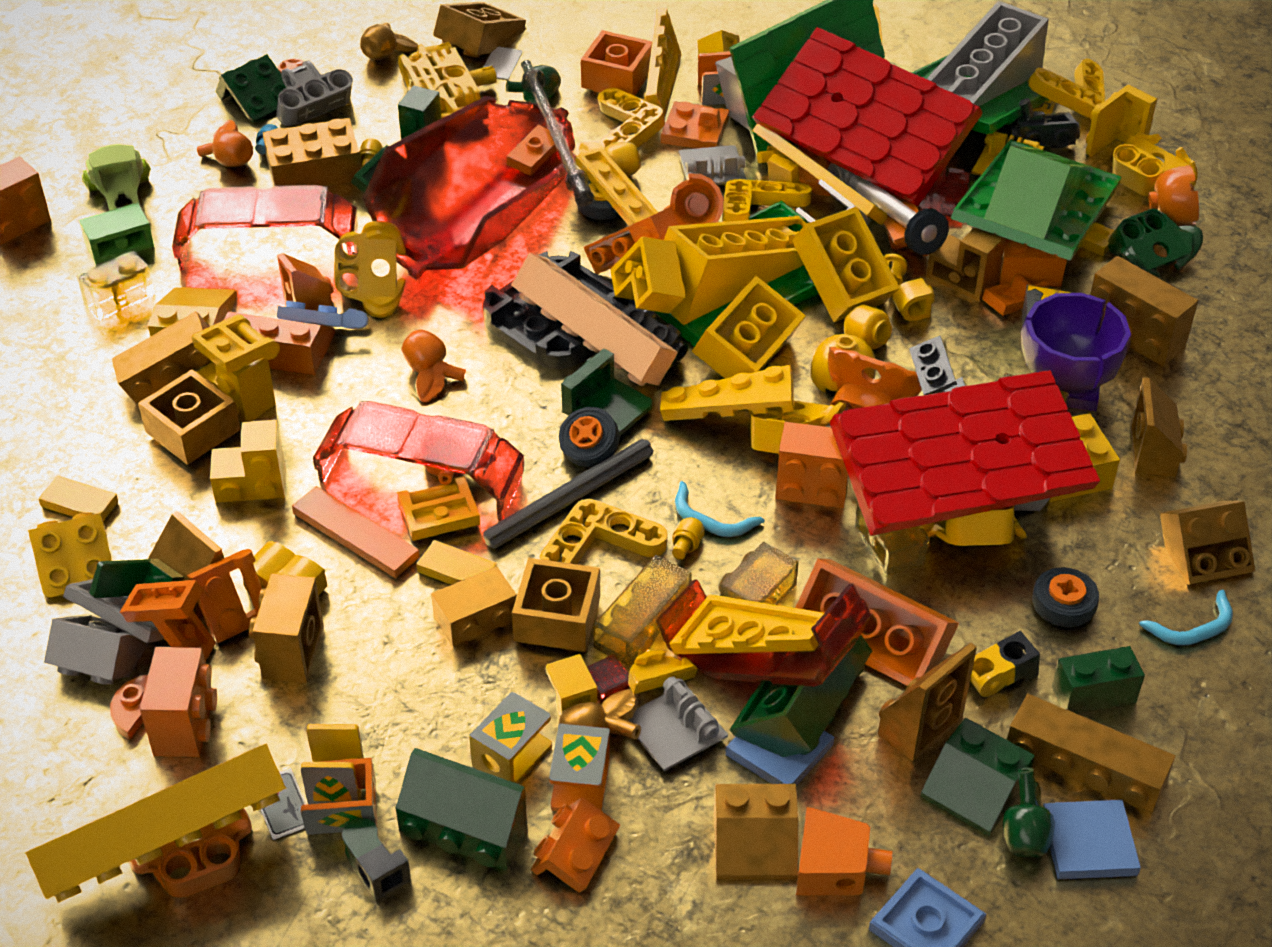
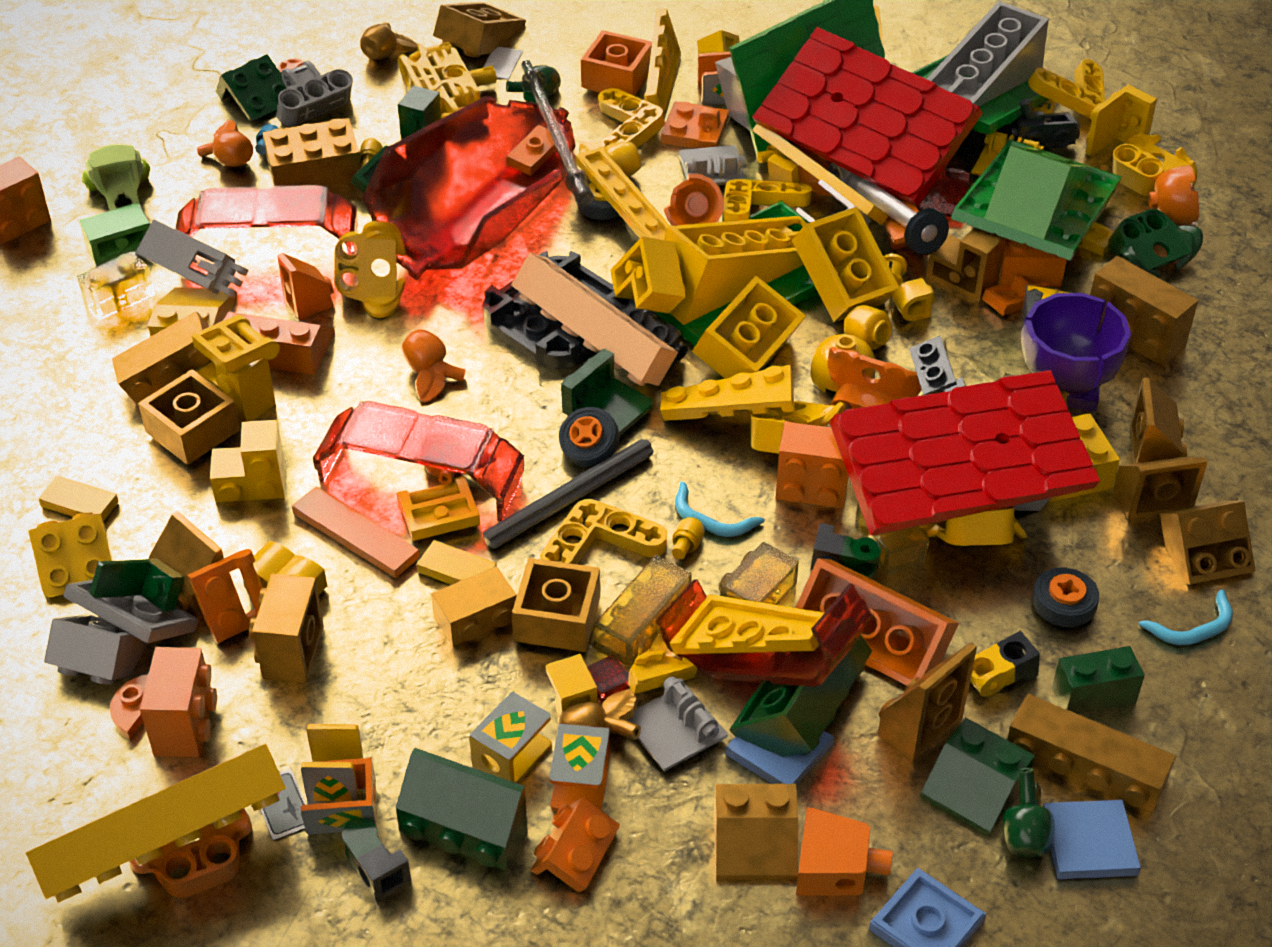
orange bracket [120,580,216,662] -> none
light blue hinge [276,301,369,330] -> none
orange slope [583,207,679,275] -> none
none -> light grey hinge [135,219,249,298]
none -> leg [810,523,881,578]
none -> pearl gold slope [1113,457,1208,519]

